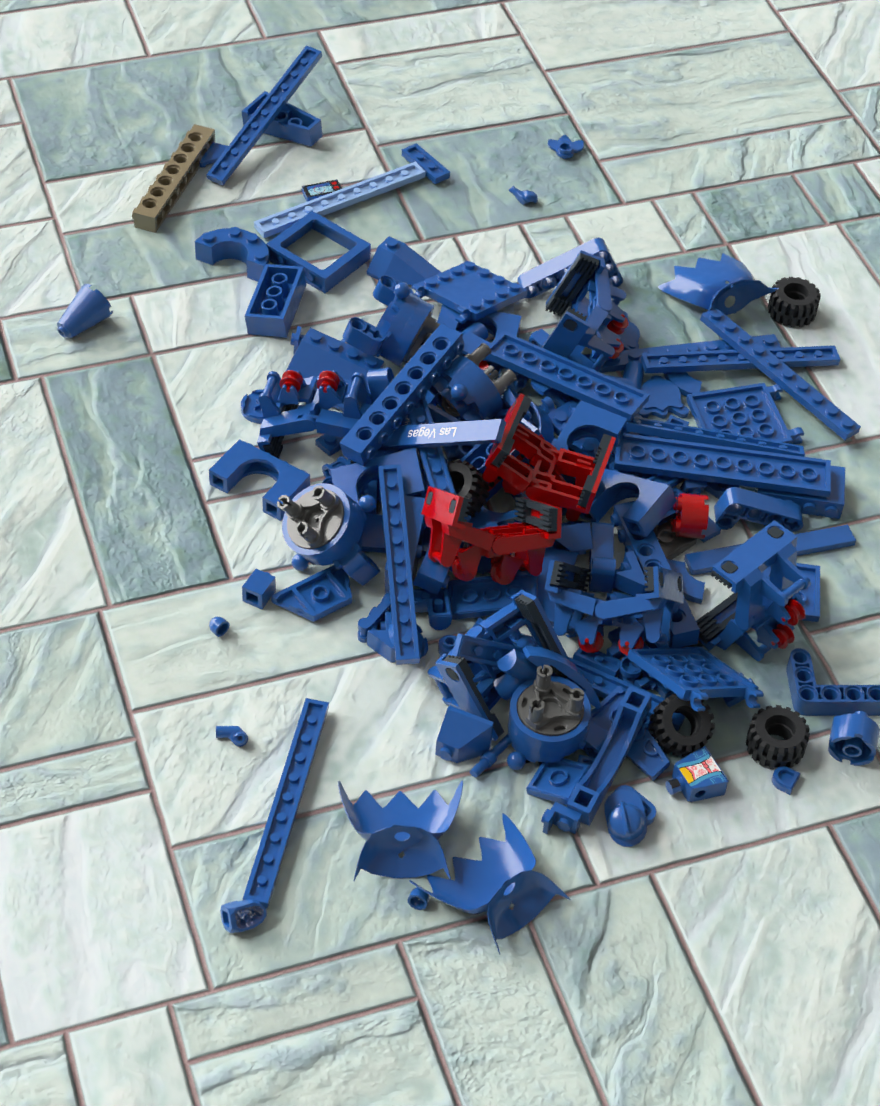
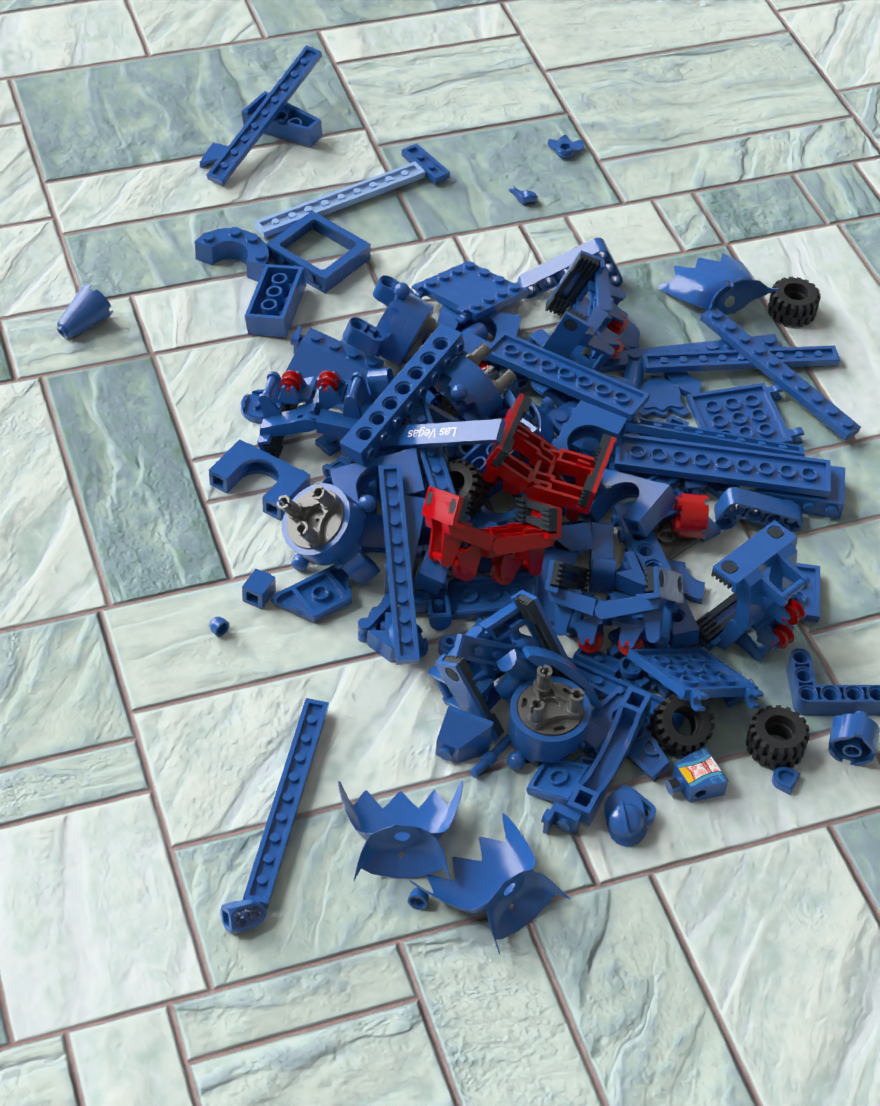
dark tan brick [132,124,215,233] -> none
blue arm [216,726,248,747] -> none
tile [302,179,342,202] -> none
blue wedge [366,236,441,285] -> none
blue tile [684,525,856,575] -> none

